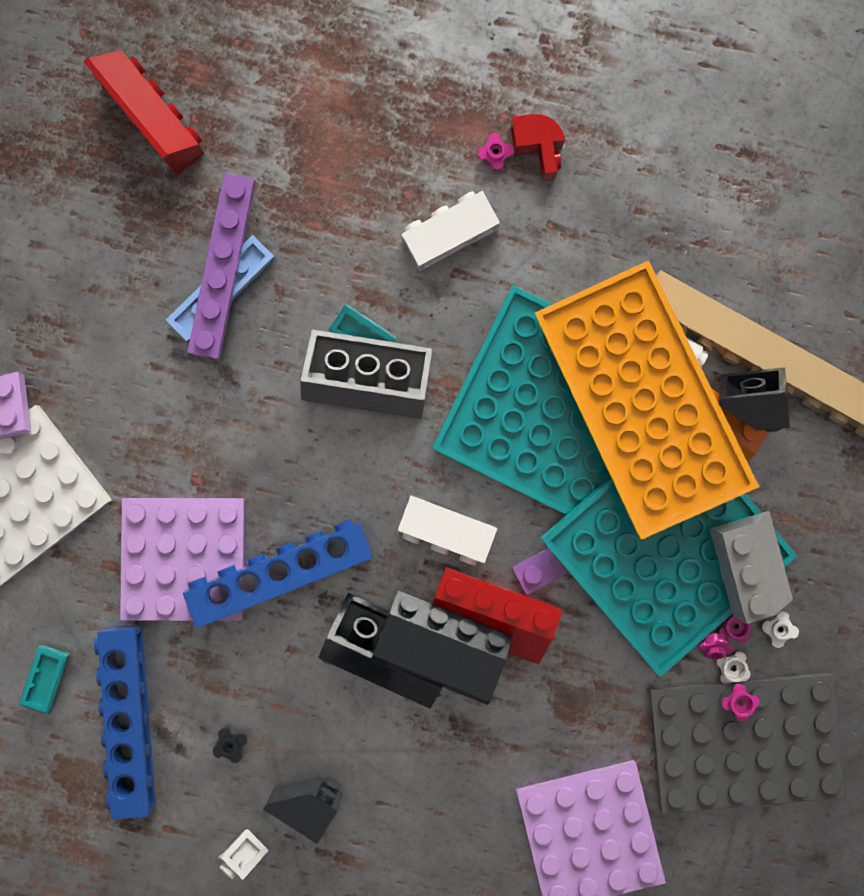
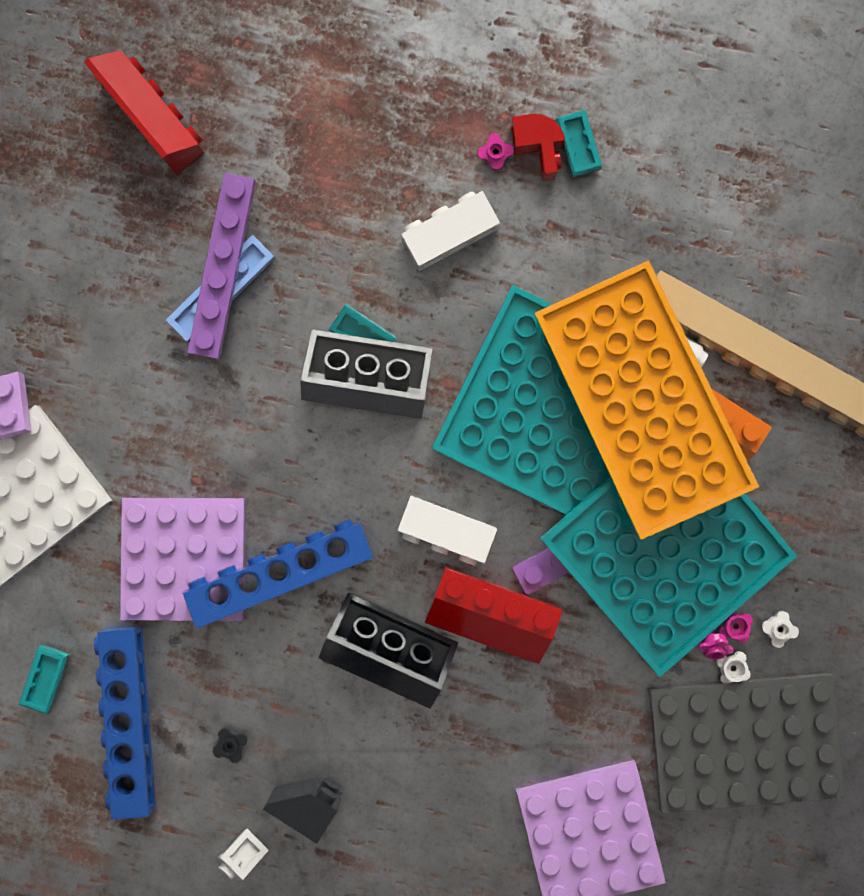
black slope [371,590,512,705] -> none
light grey slope [710,511,793,624] -> none
black slope [719,367,790,432] -> none
dark pink plate [722,684,760,722] -> none
none -> teal plate [555,109,603,178]

